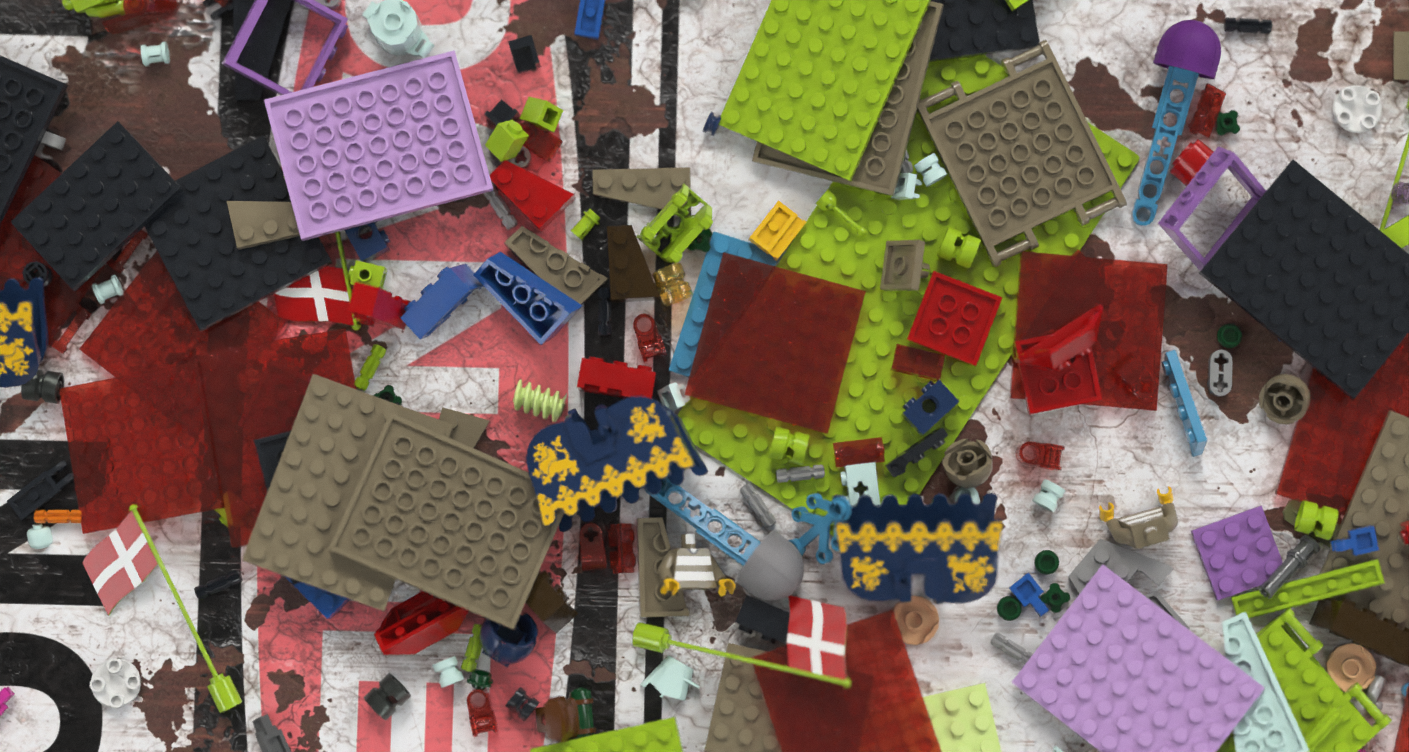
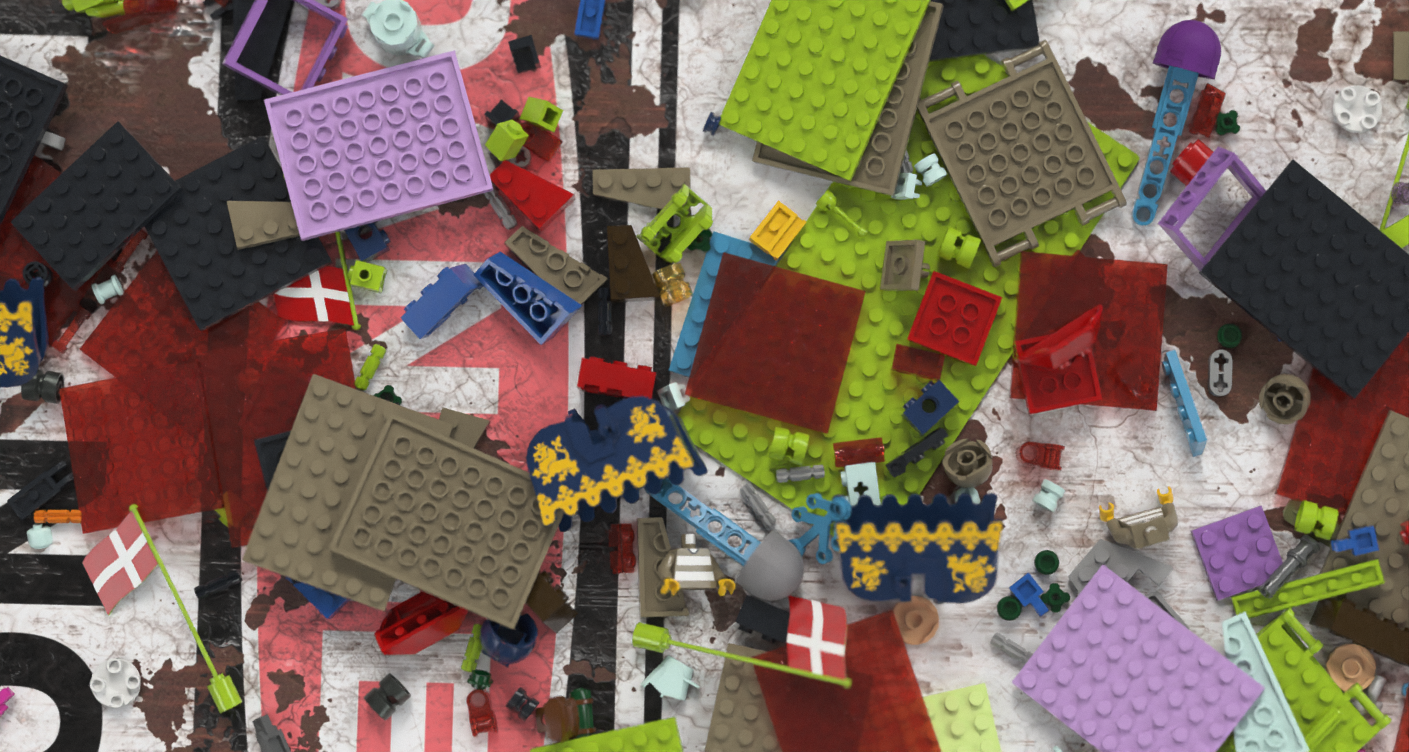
light aqua bush [141,42,170,66] -> none
red wedge [347,282,411,330] -> none
light aqua wheel [432,656,464,688] -> none
yellowish green piece [513,379,567,422] -> none
lime pin [570,209,600,240] -> none
clear red piece [580,523,607,571] -> none
clear red piece [633,313,667,363] -> none
black axle [1224,17,1273,34] -> none

